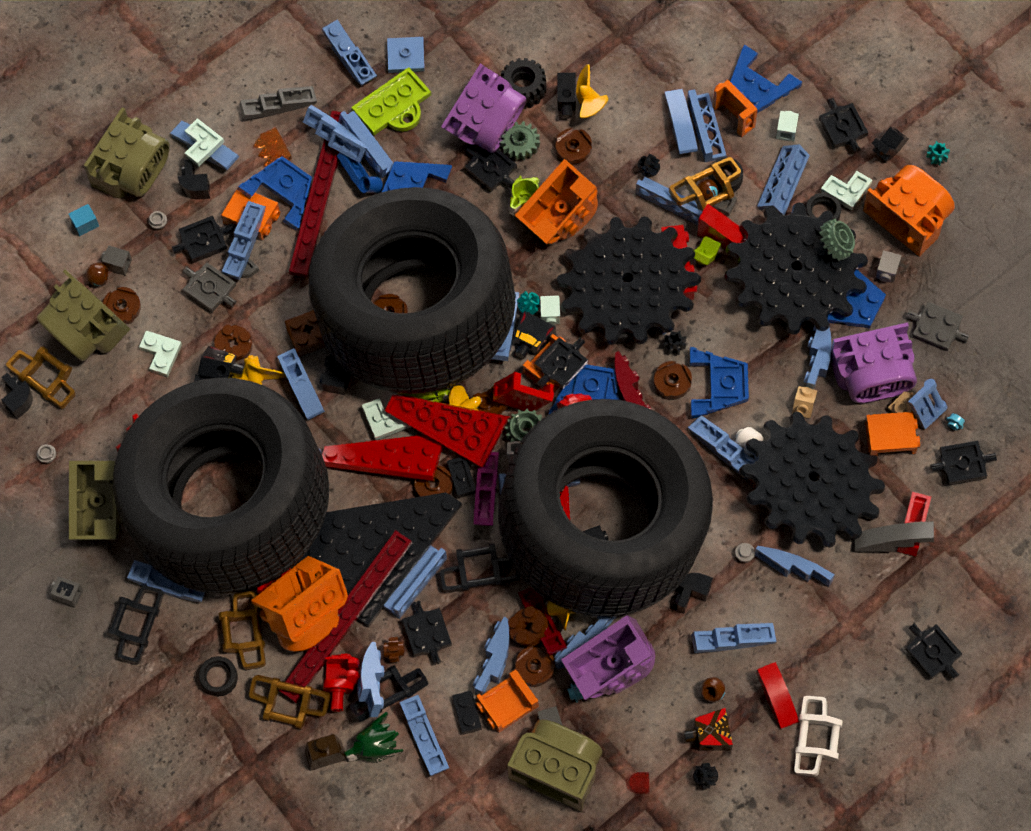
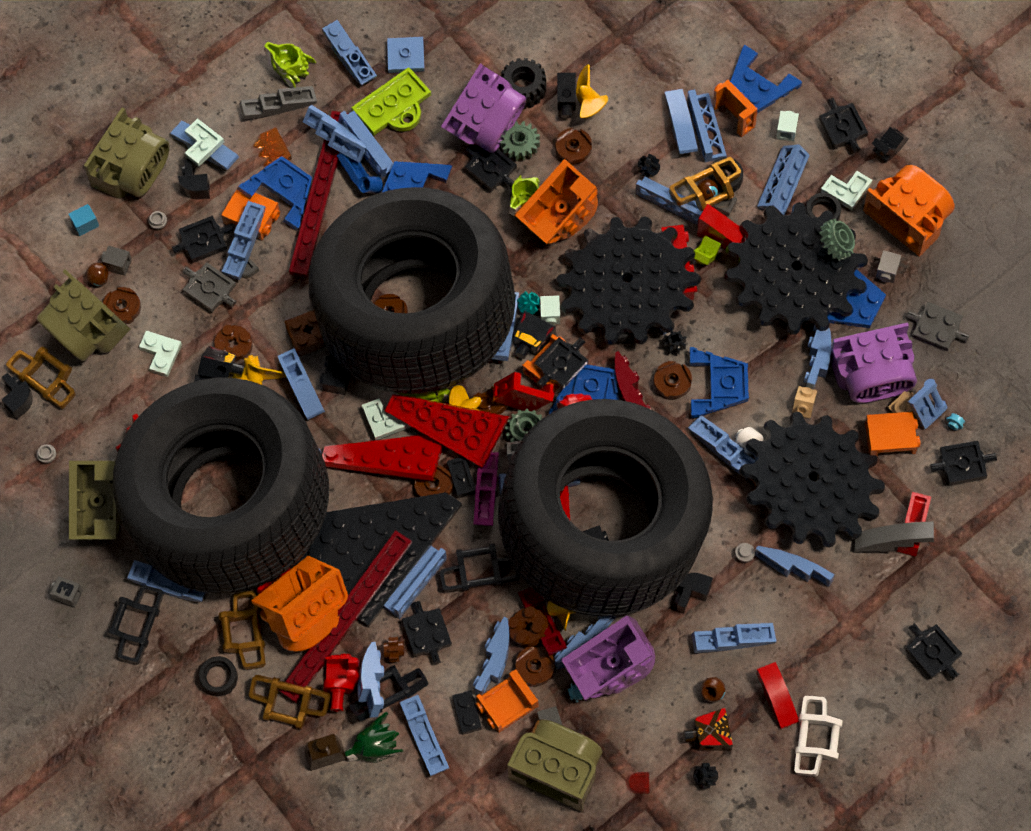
teal gear [926,141,950,166] -> none
none -> lime piece [264,42,316,88]

